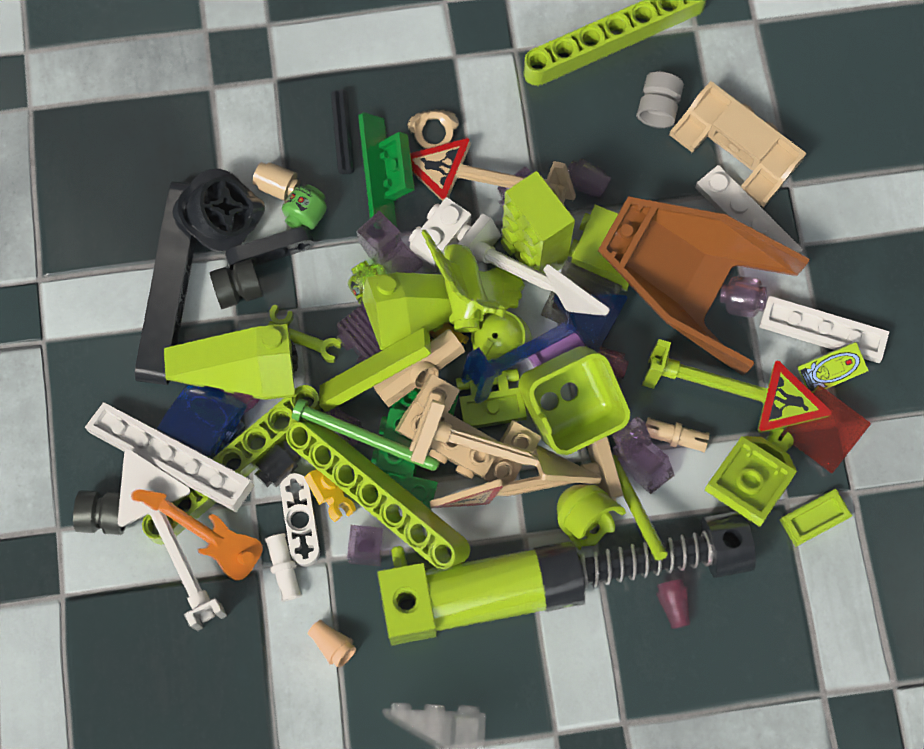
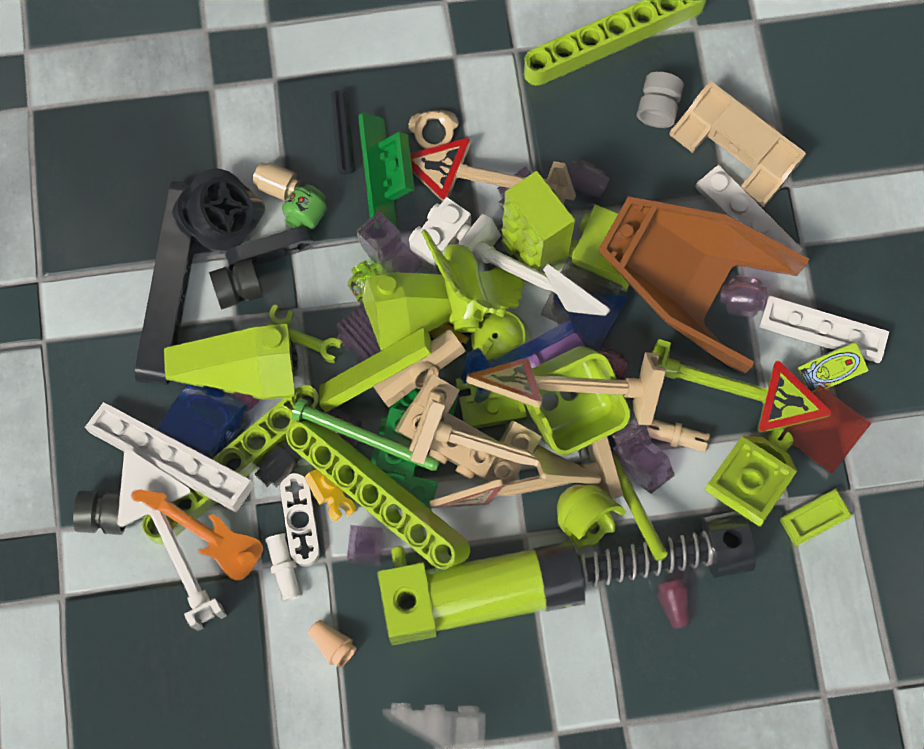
none -> tan piece [467,353,665,425]

